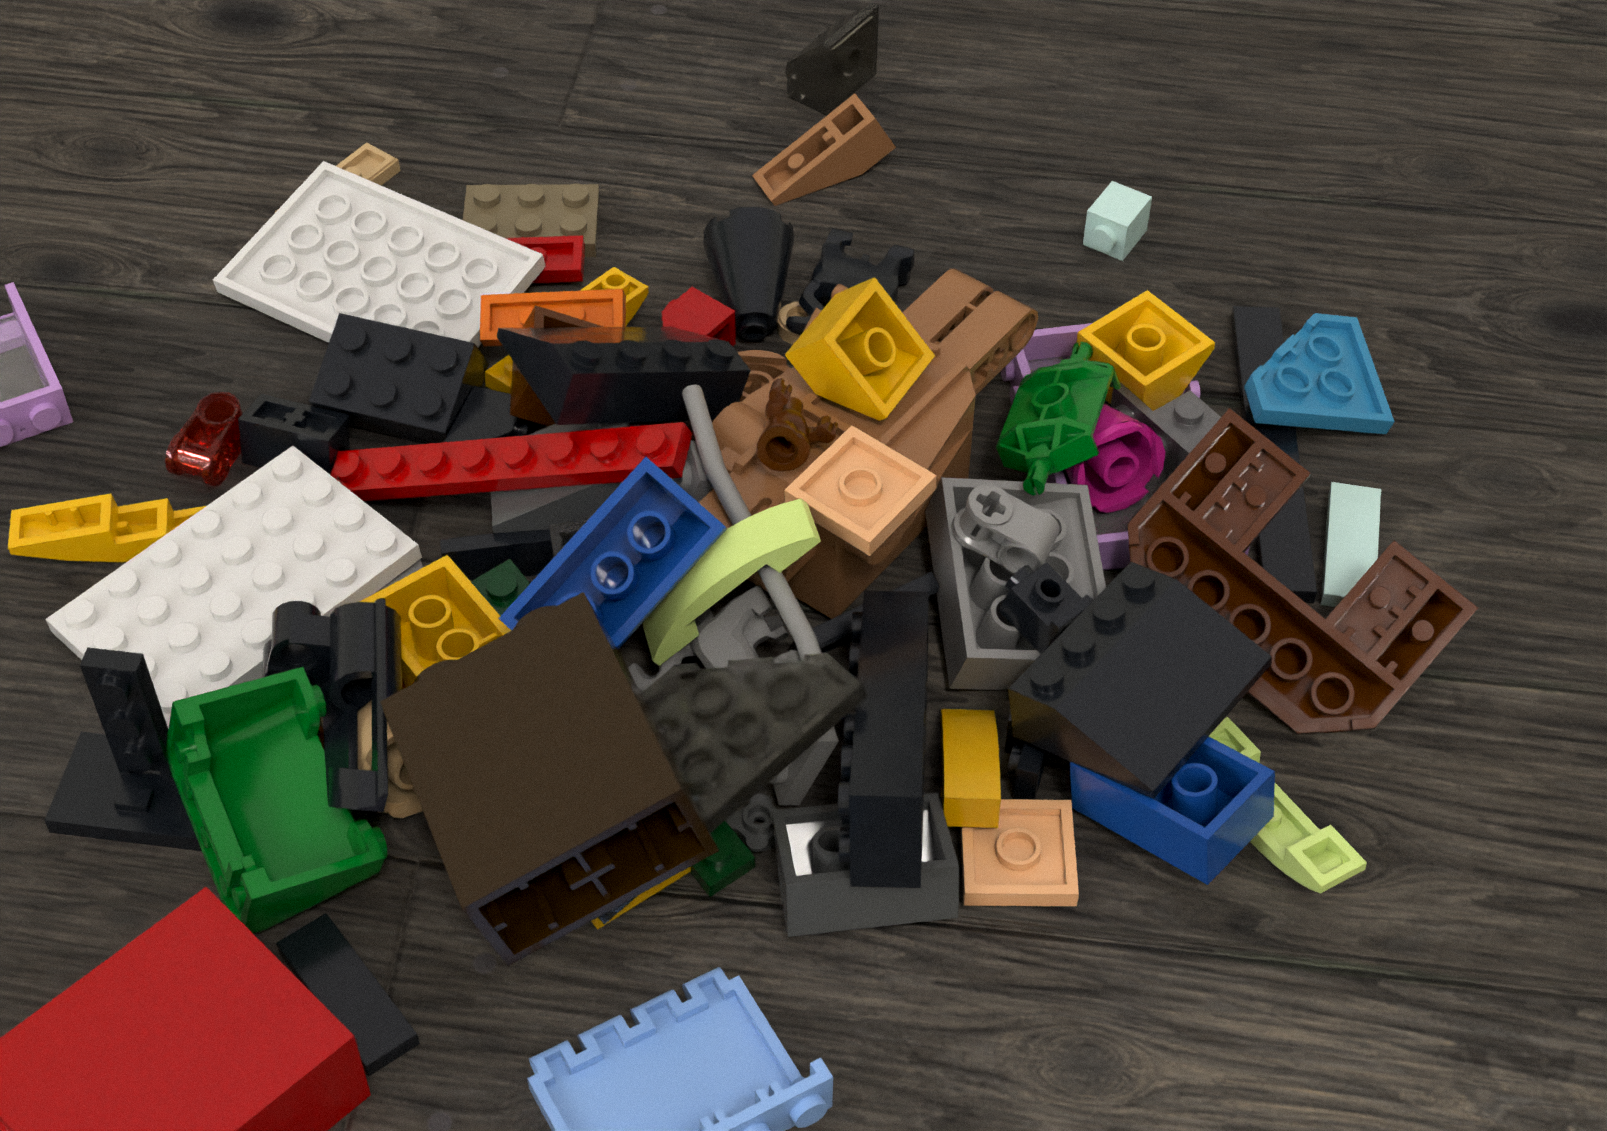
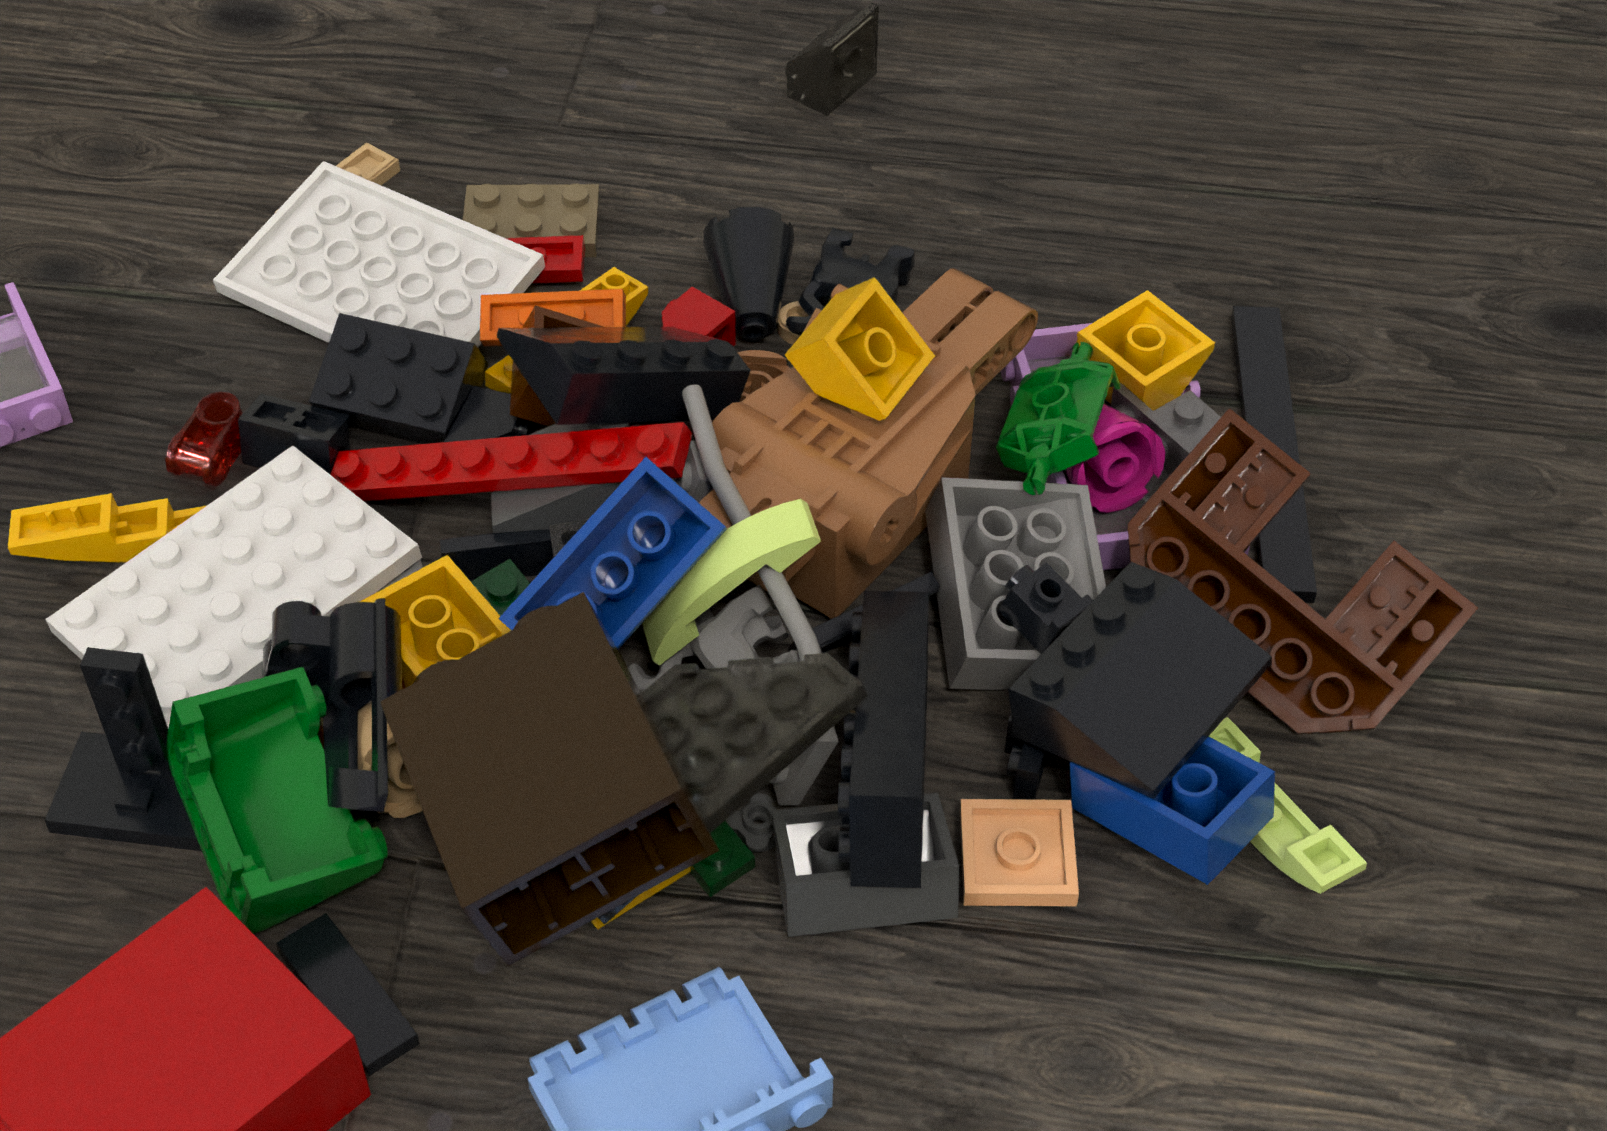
medium nougat slope [752,94,896,206] -> none
reddish brown piece [757,378,838,472] -> none
light nougat plate [784,425,937,556] -> none
yellow slope [940,709,1001,828] -> none
light grey piece [951,484,1060,574] -> none
light aqua brick [1083,181,1152,261] -> none
dark azure plate [1244,313,1395,434] -> none
light aqua tile [1321,482,1381,607] -> none

